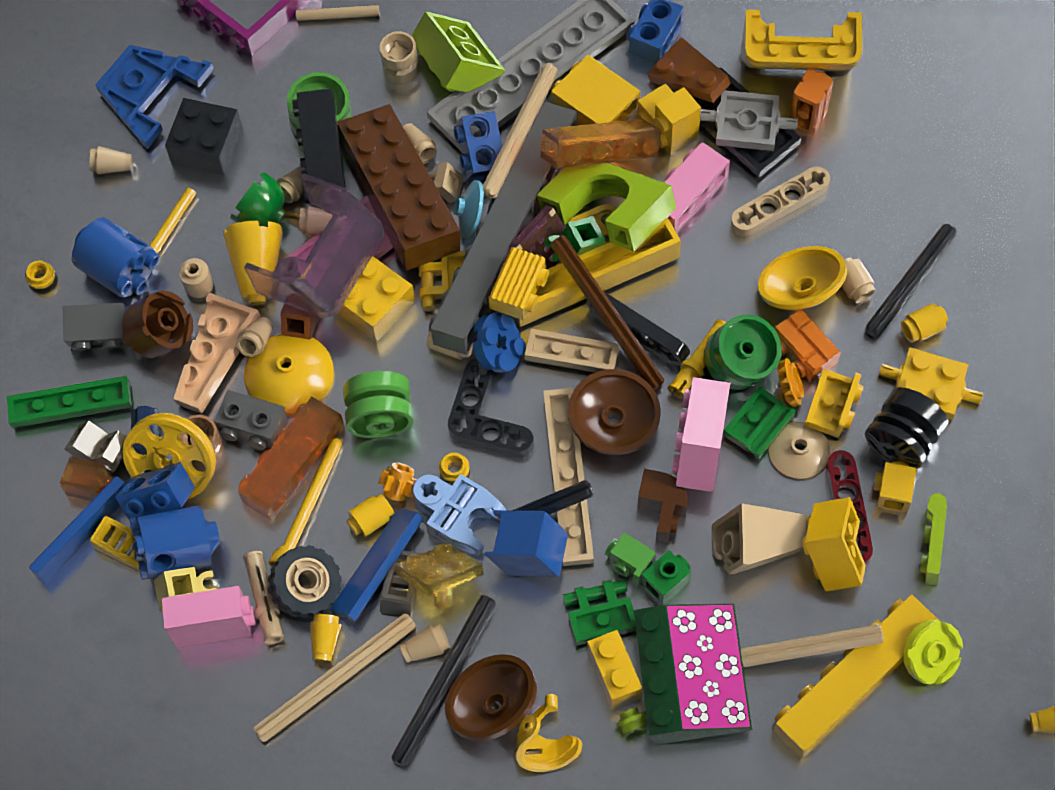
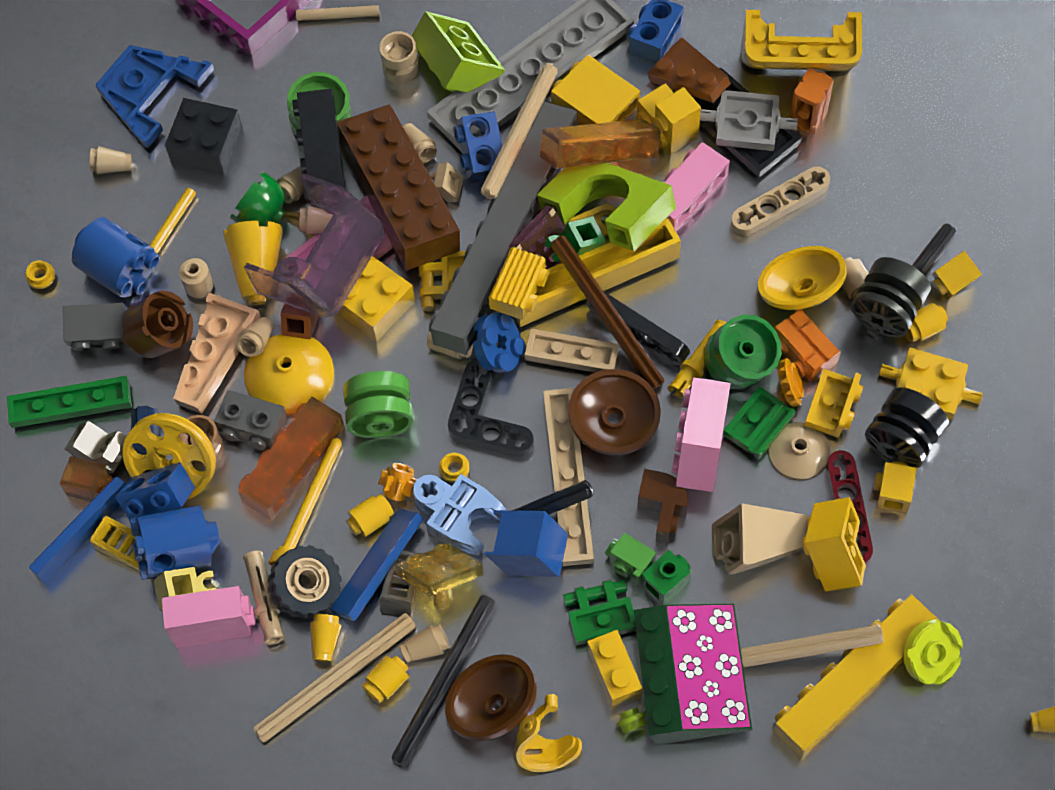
medium azure dish [454,180,483,239] -> none
lime hinge [920,492,947,586] -> none
none -> yellow brick [361,655,409,704]
none -> pearl dark grey wheel [850,257,931,337]
none -> yellow brick [932,250,982,298]

